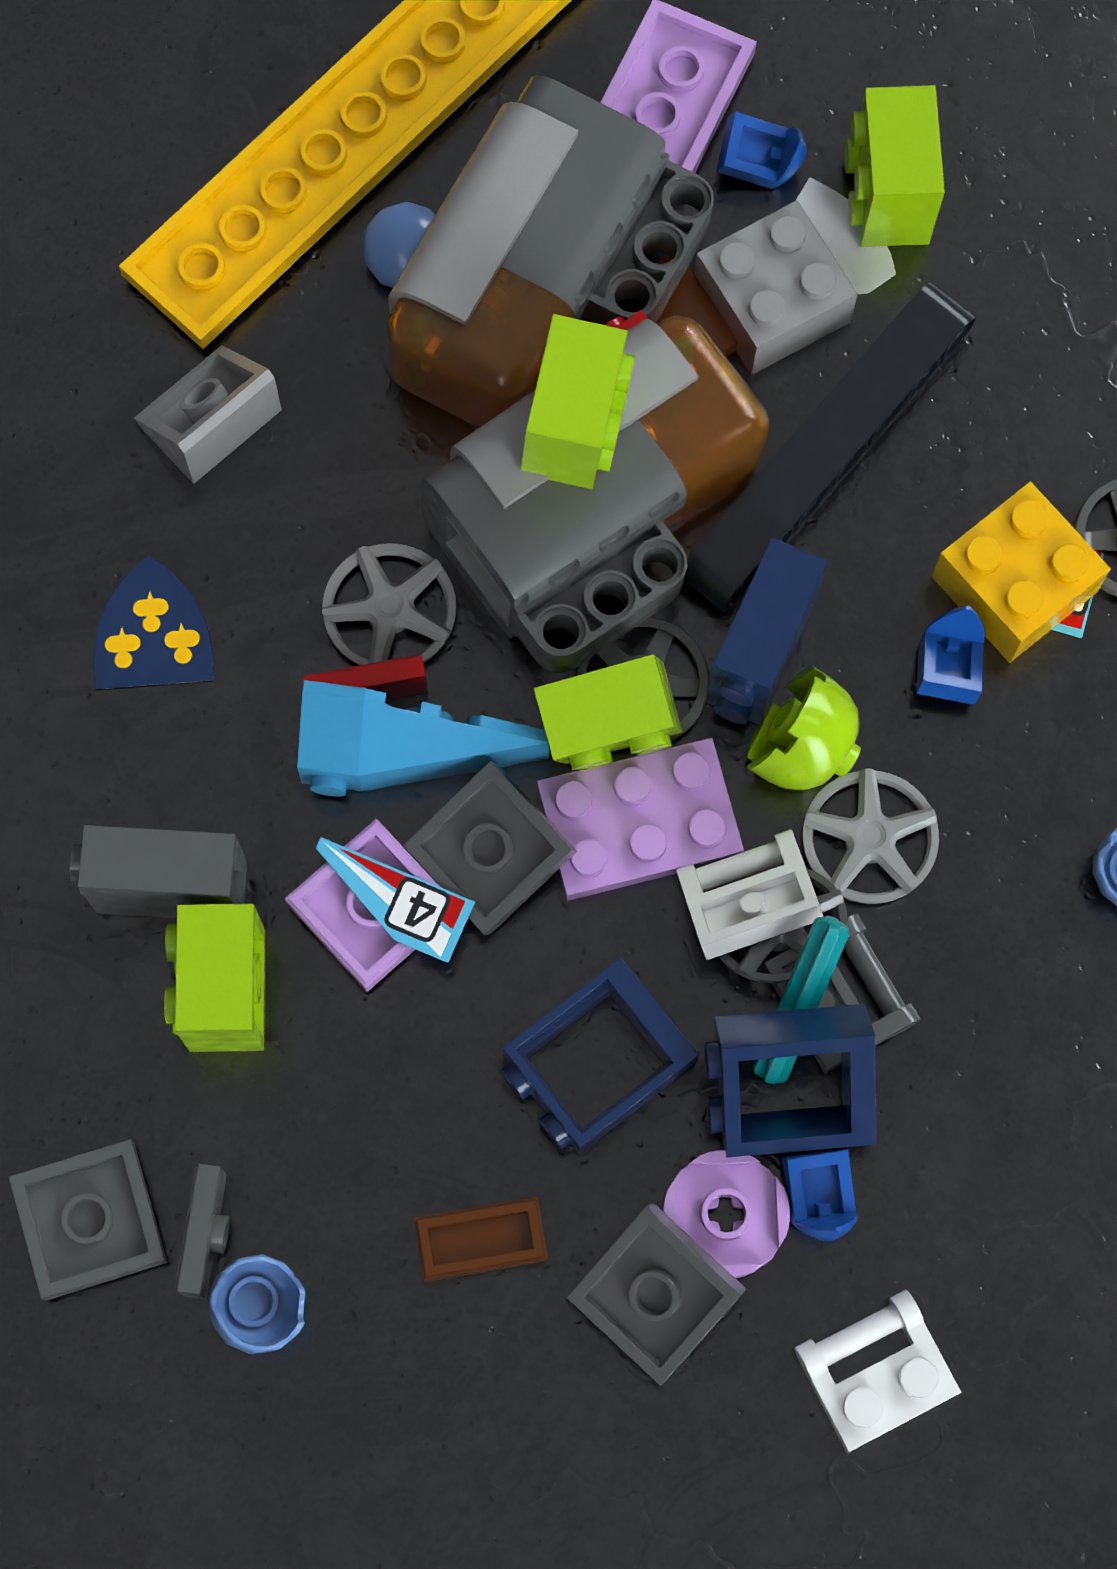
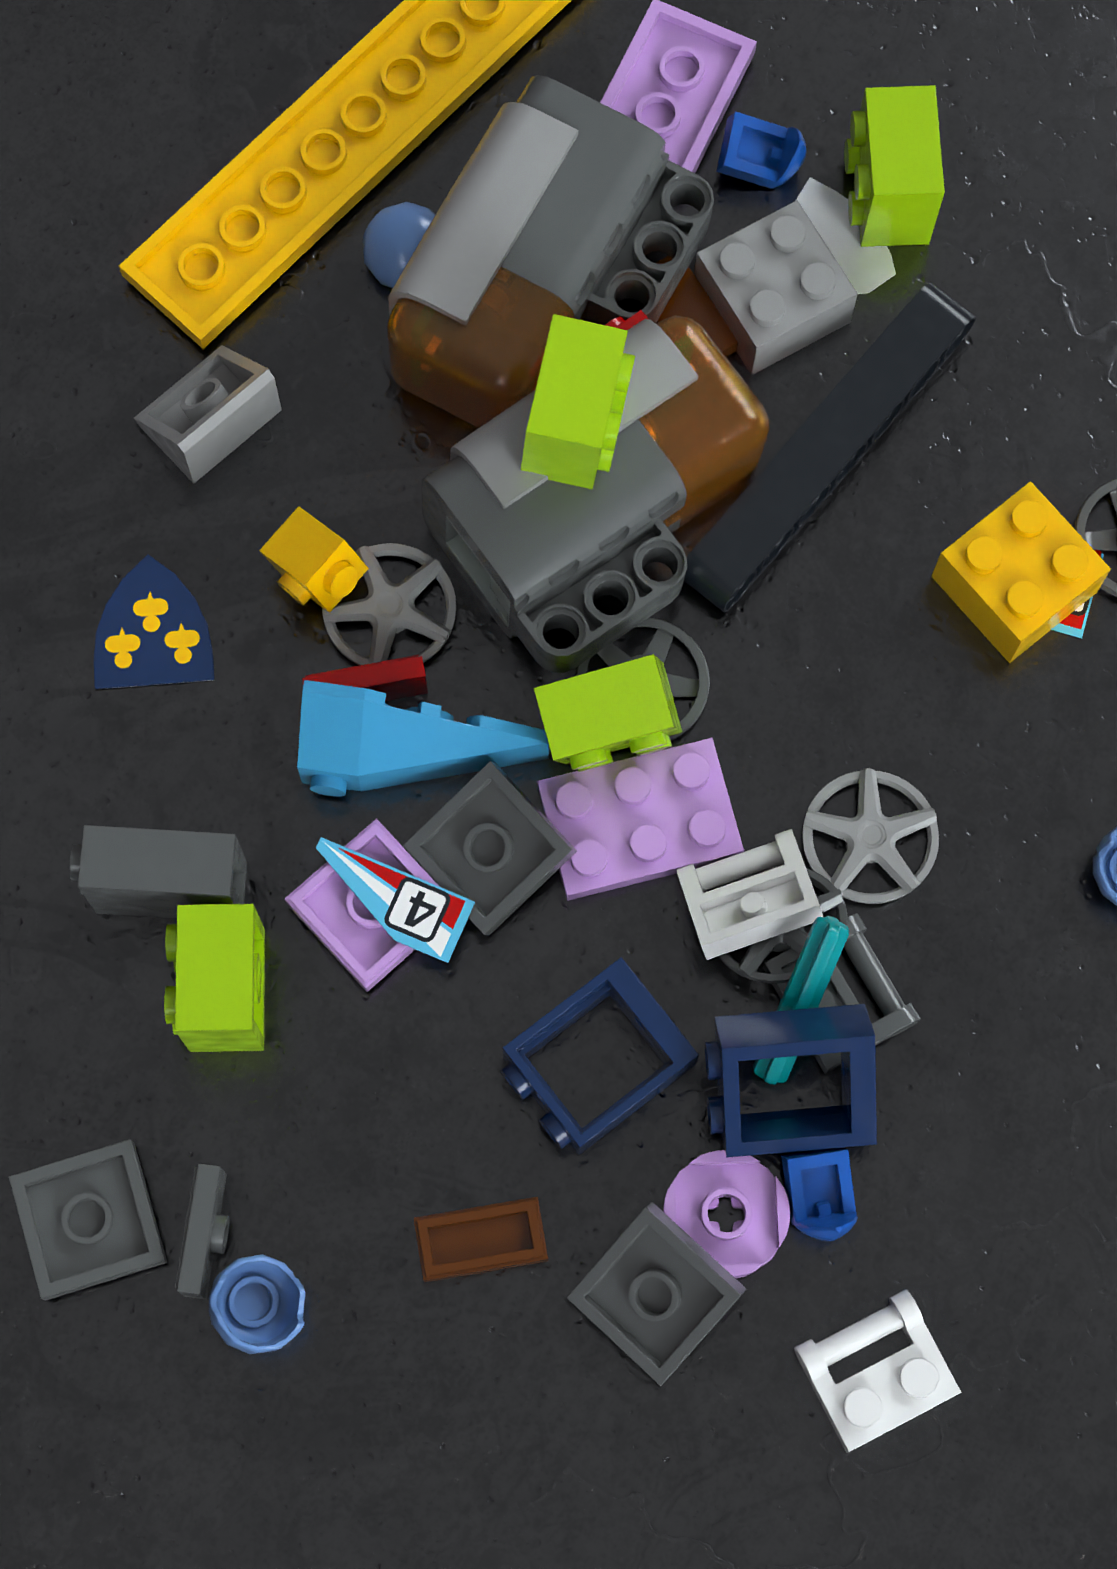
dark blue brick [706,537,828,725] -> none
lime cylinder [747,666,861,790] -> none
blue plate [917,605,985,705] -> none
none -> yellow brick [259,506,369,613]

